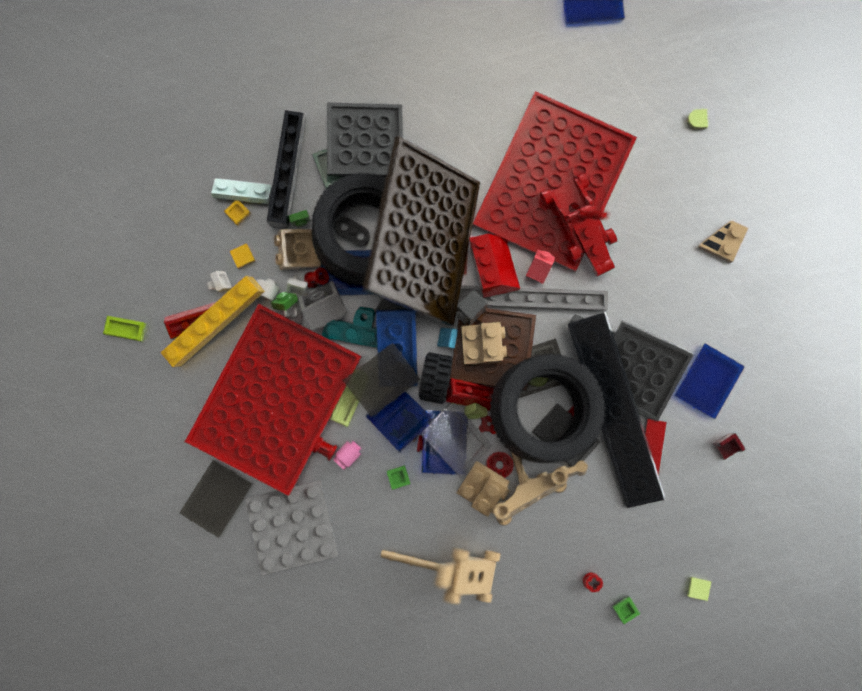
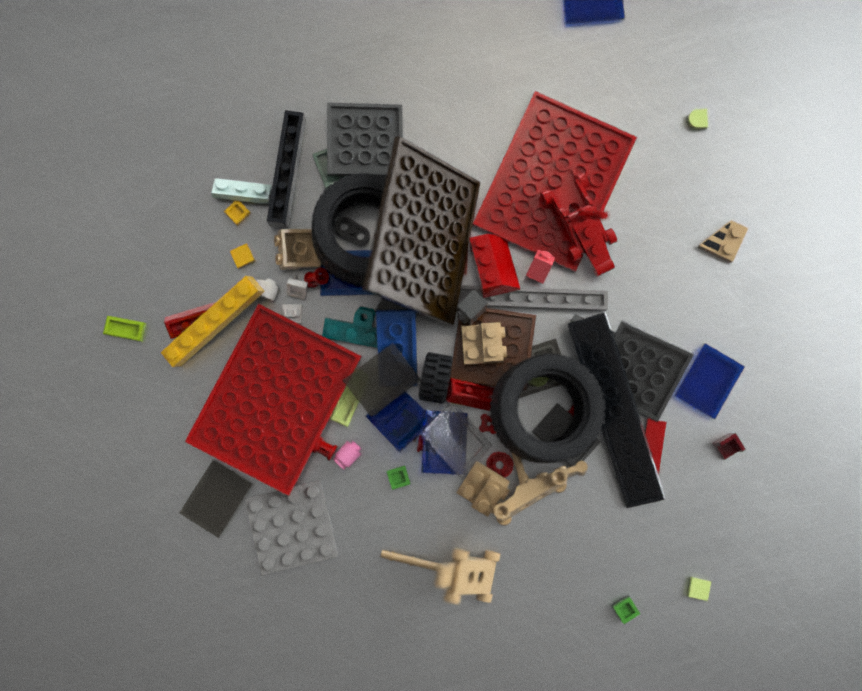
white tile [206,271,232,292] -> none
bright green plate [270,292,298,311] -> none
bright green plate [288,210,311,227] -> none
light grey brick [298,281,347,330] -> none
medium azure tile [437,328,458,349] -> none
yellowish green tile [464,403,488,419] -> none
red bush [582,572,603,593] -> none

